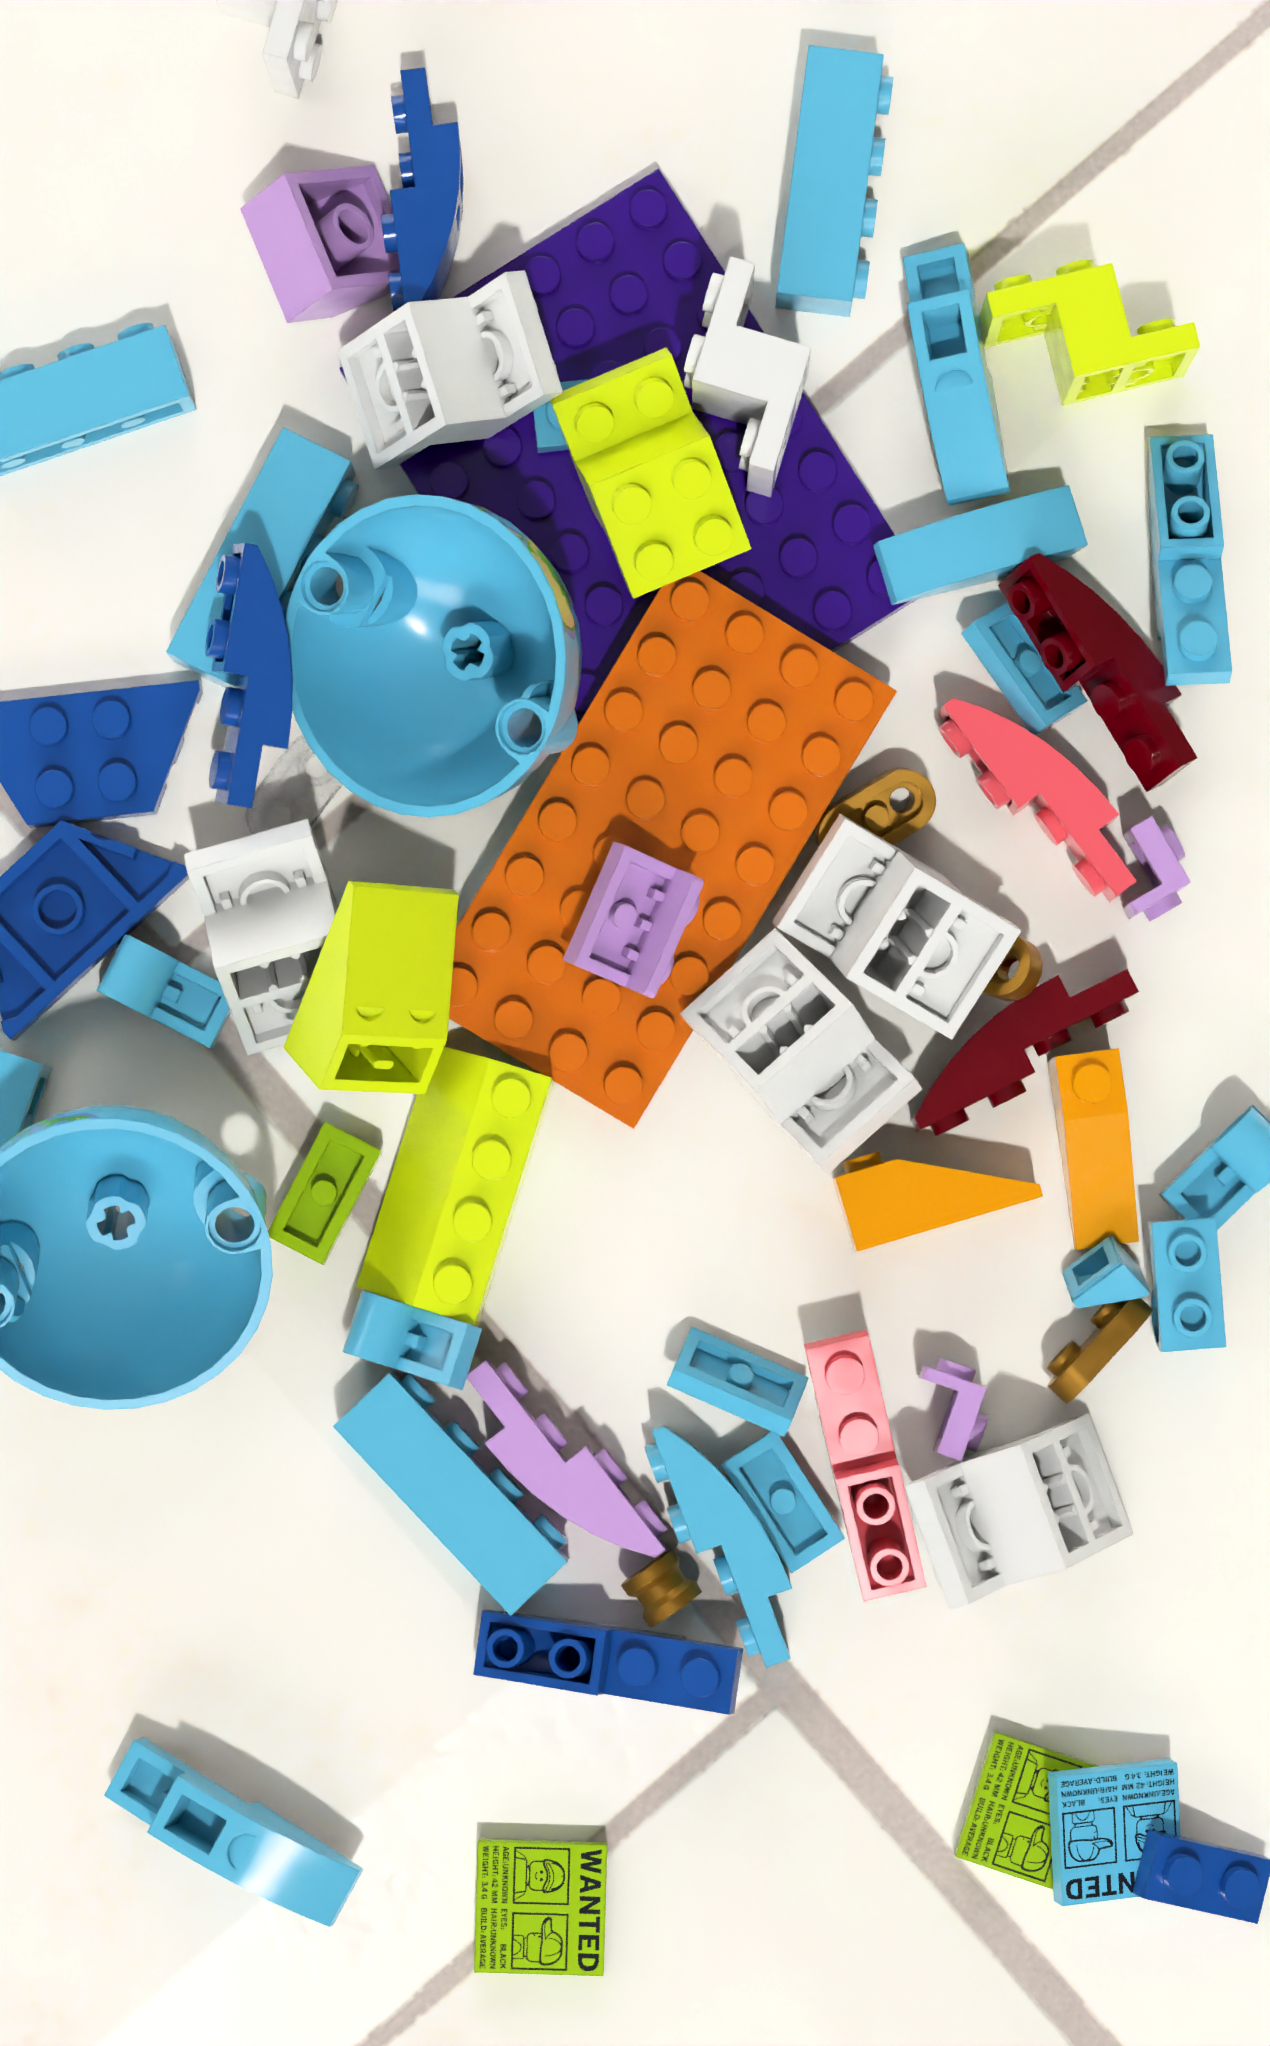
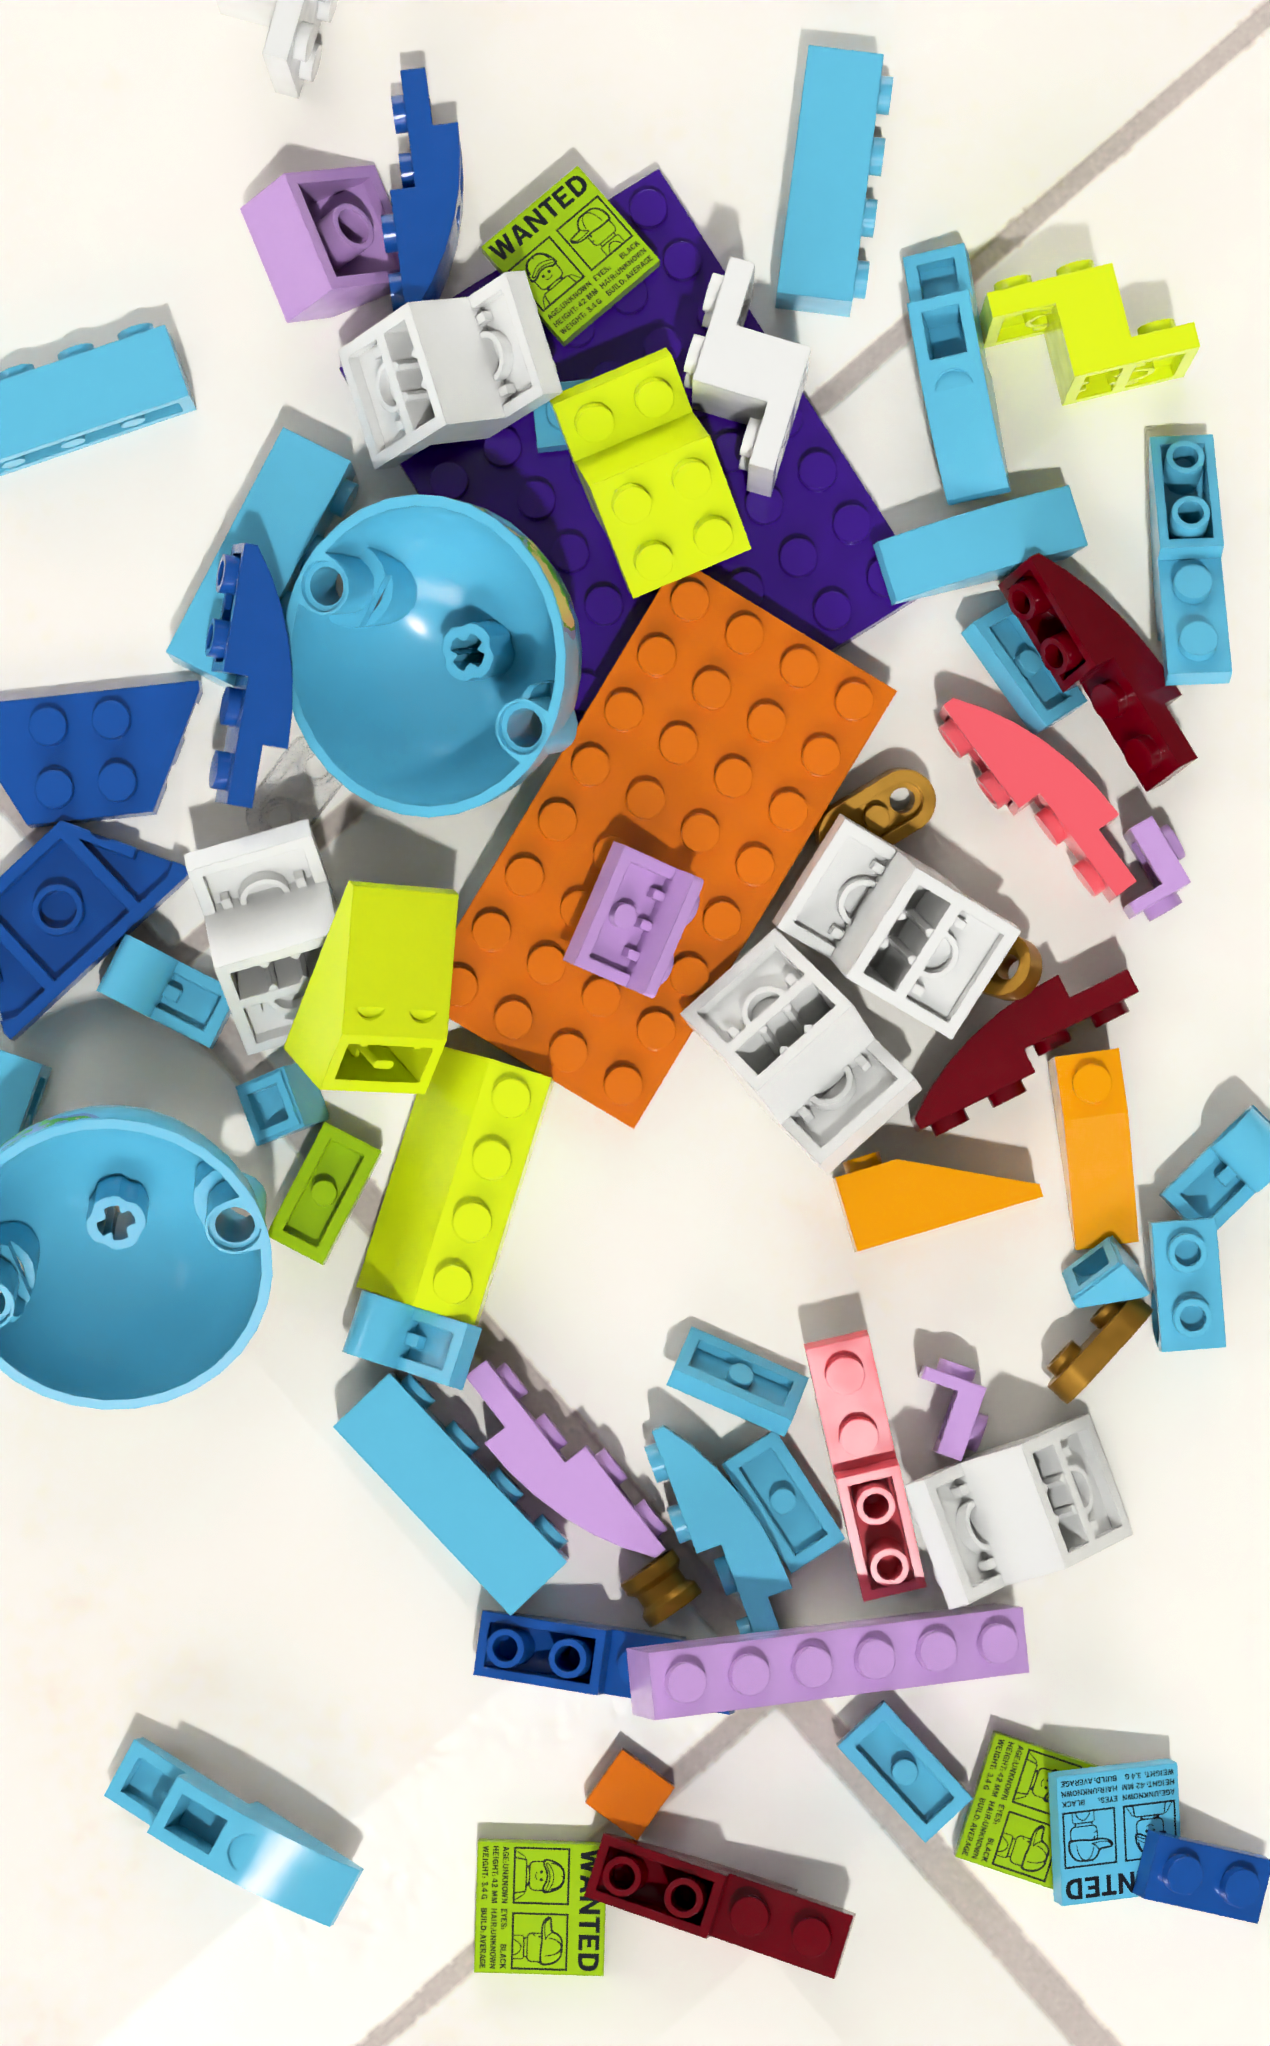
none -> medium azure slope [235,1063,329,1146]
none -> lime tile [481,165,660,347]
none -> dark red slope [584,1832,856,1979]
none -> orange tile [585,1747,675,1841]
none -> lavender brick [626,1603,1029,1720]
none -> medium azure plate [836,1700,973,1843]

